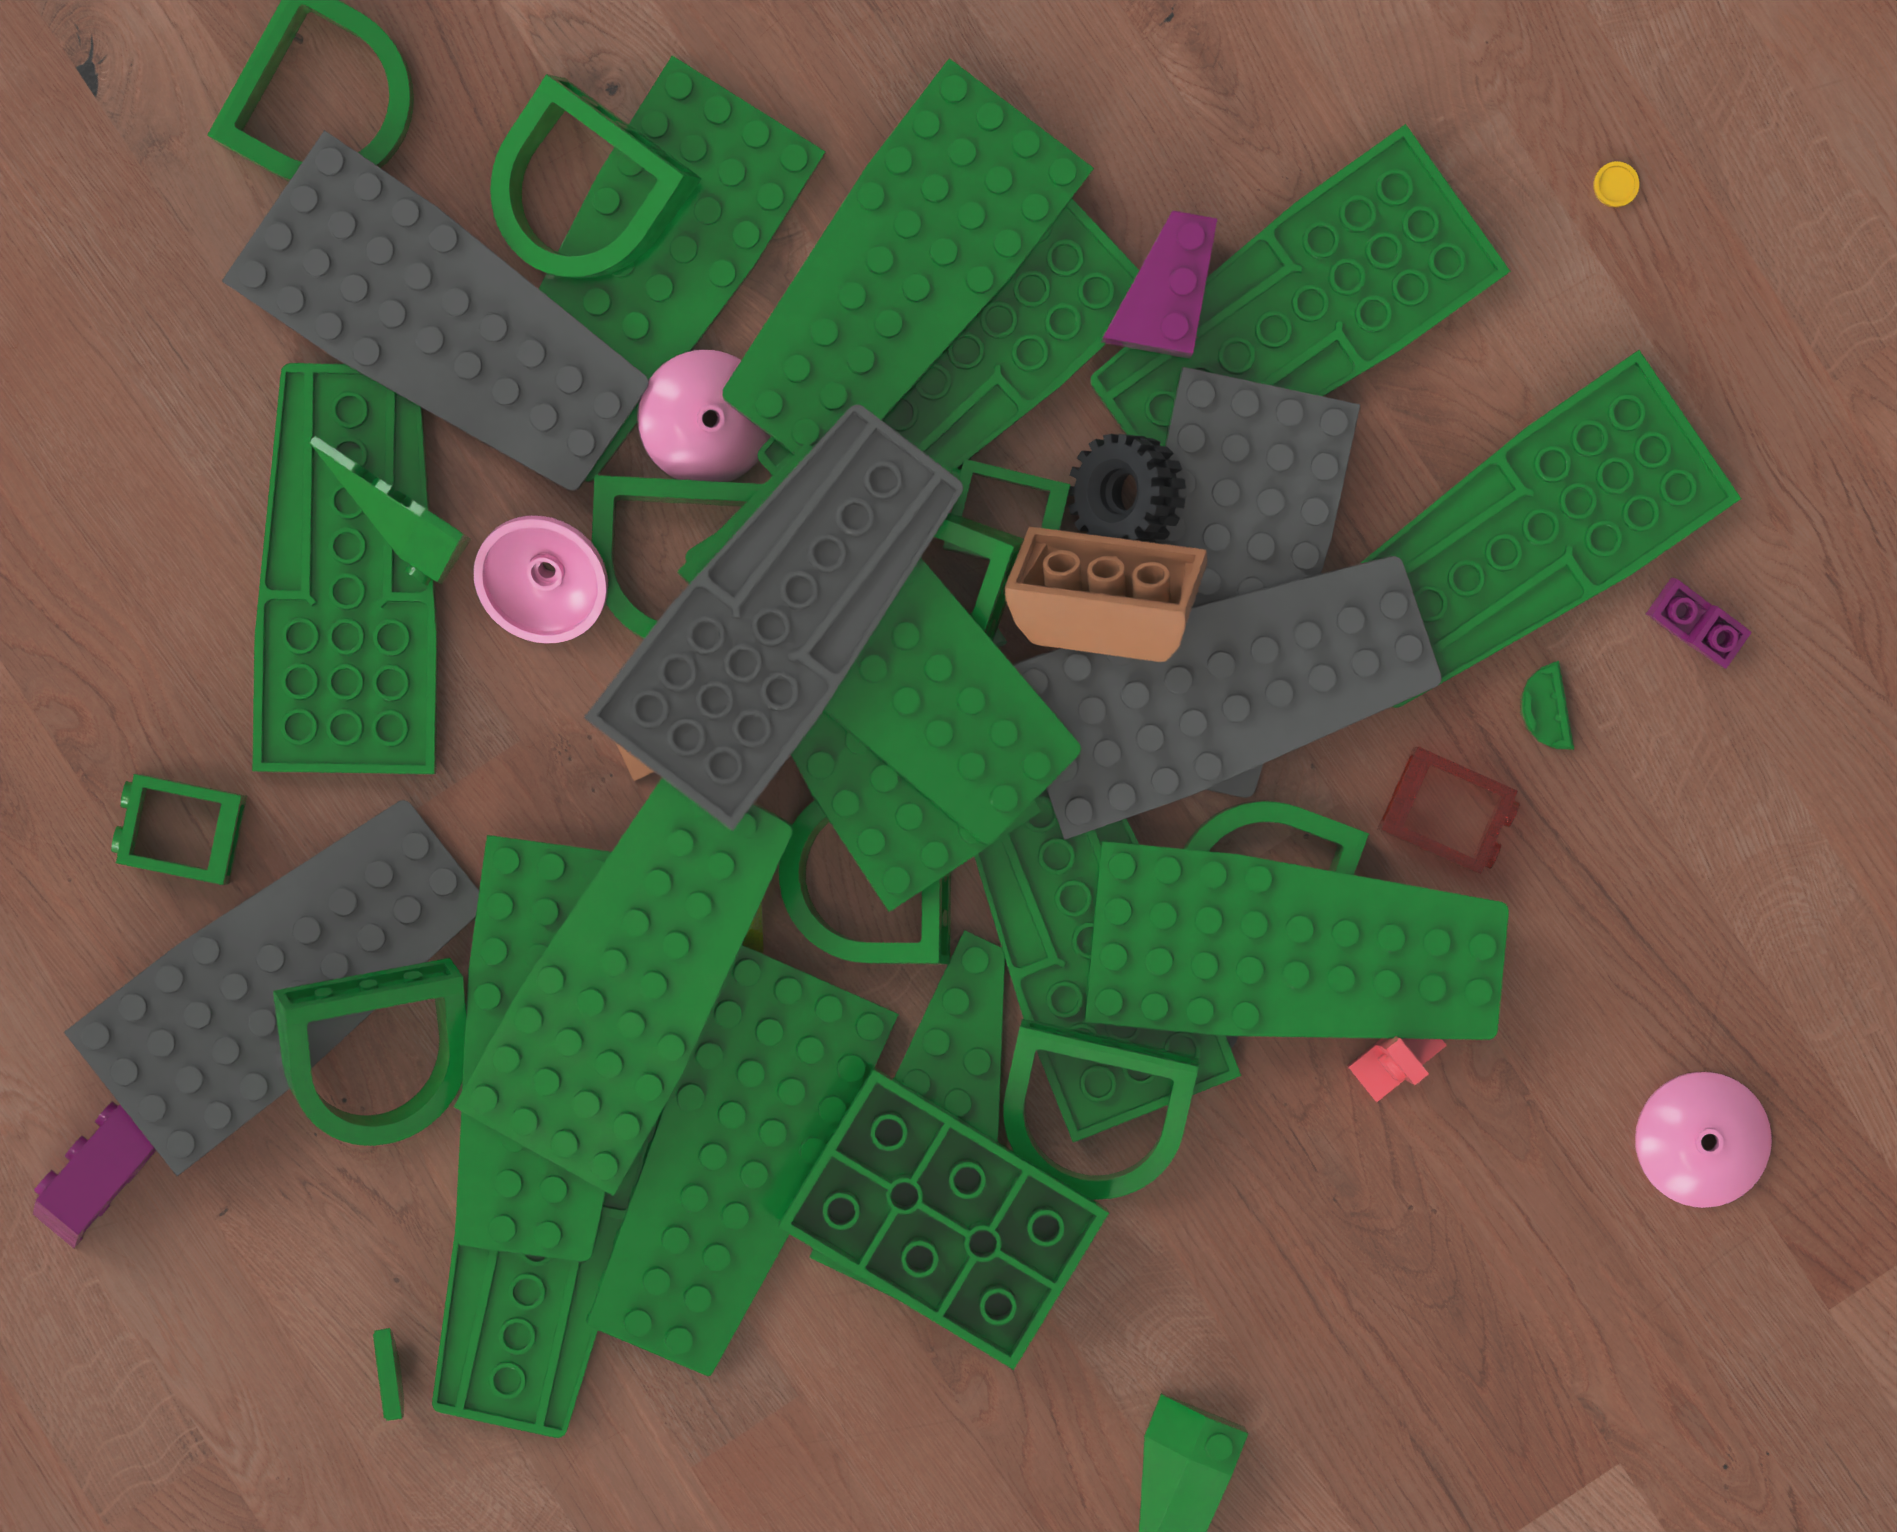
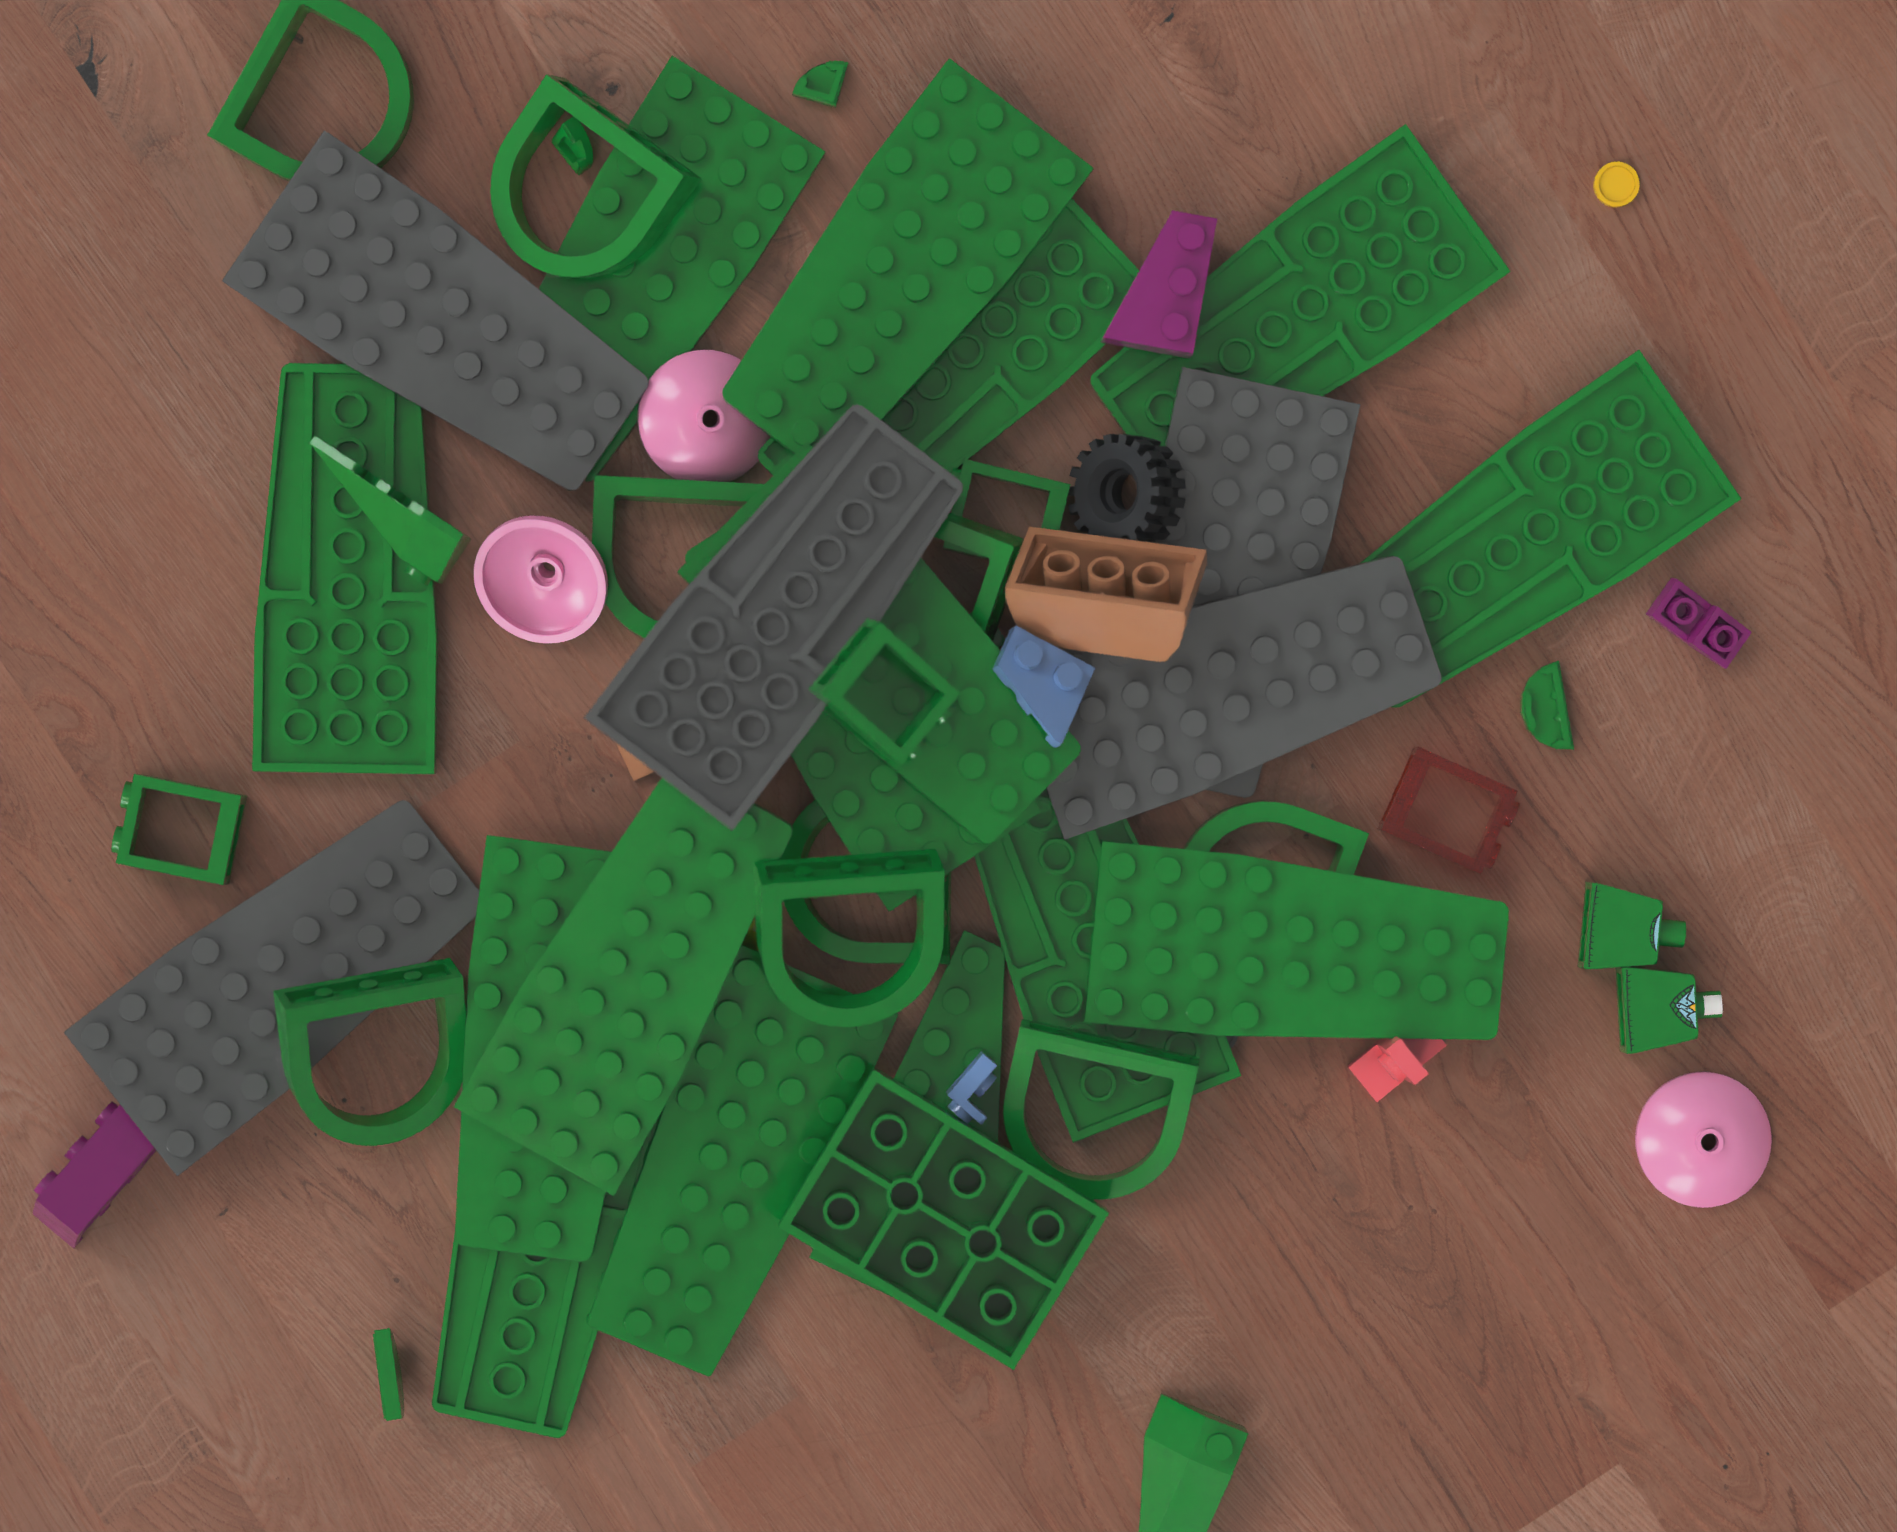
none -> green tile [551,116,593,175]
none -> green window [754,849,945,1027]
none -> green tile [792,61,848,108]
none -> green window [809,618,961,764]
none -> medium blue bracket [946,1051,997,1125]
none -> medium blue wing [993,626,1095,748]
none -> green torso [1577,882,1686,969]
none -> green torso [1615,966,1723,1054]

